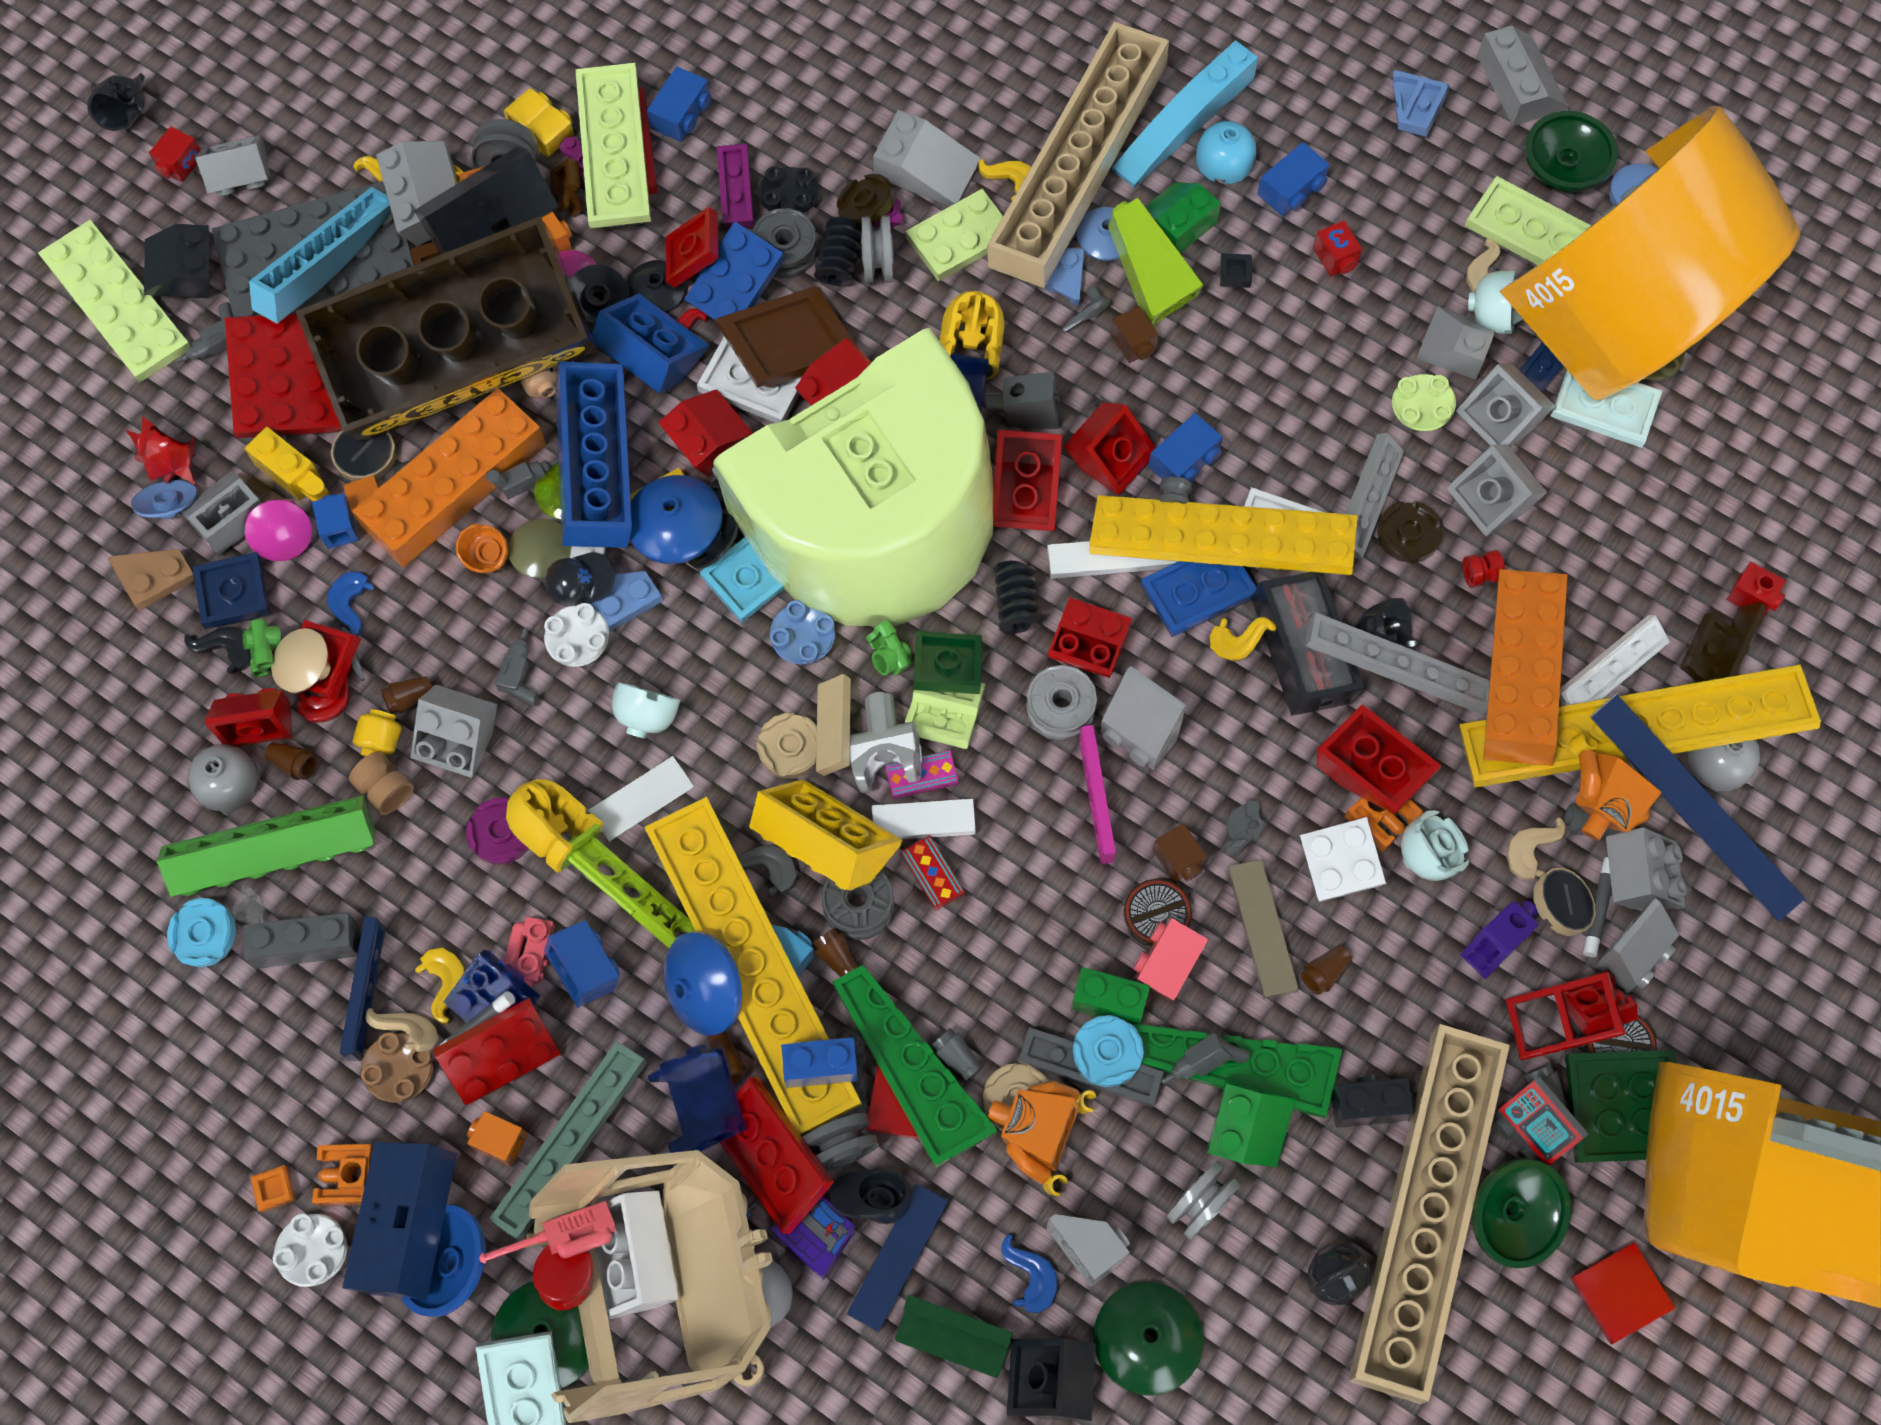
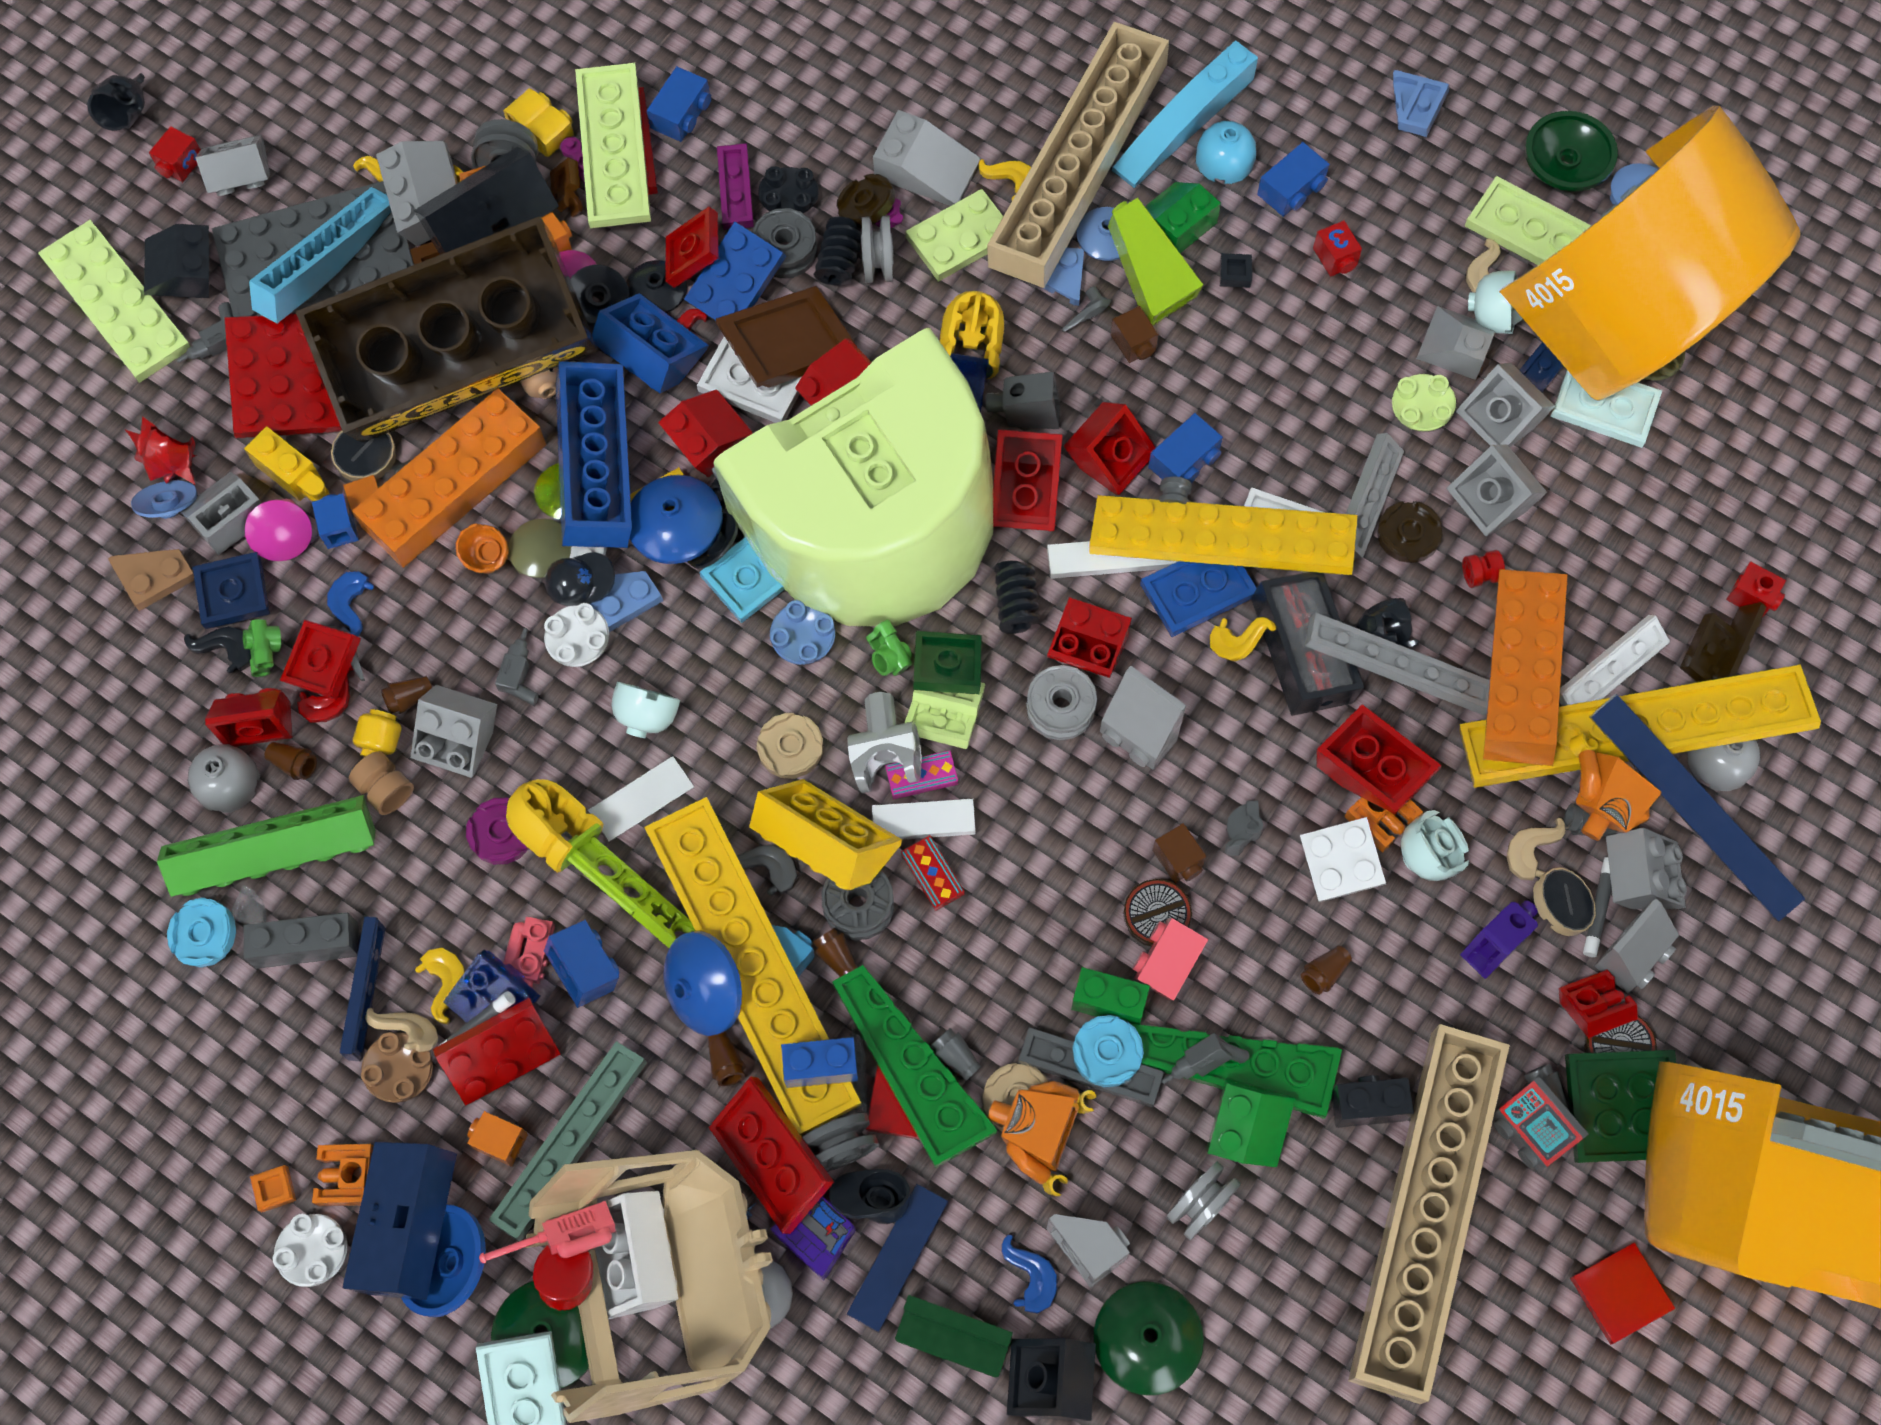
tan dish [271,628,330,694] -> none
dark grey piece [486,458,559,500] -> none
clear blue panel [648,1045,747,1153] -> none
tan bush [733,1354,764,1387] -> none
tan tile [816,674,851,776] -> none
dark pink tile [1079,725,1116,864] -> none
dark tan tile [1227,859,1299,1000] -> none
black helmet [1307,1244,1370,1306] -> none
dark green dish [1472,1158,1571,1268] -> none
light grey slope [1477,26,1569,126] -> none
red window [1505,972,1626,1061] -> none

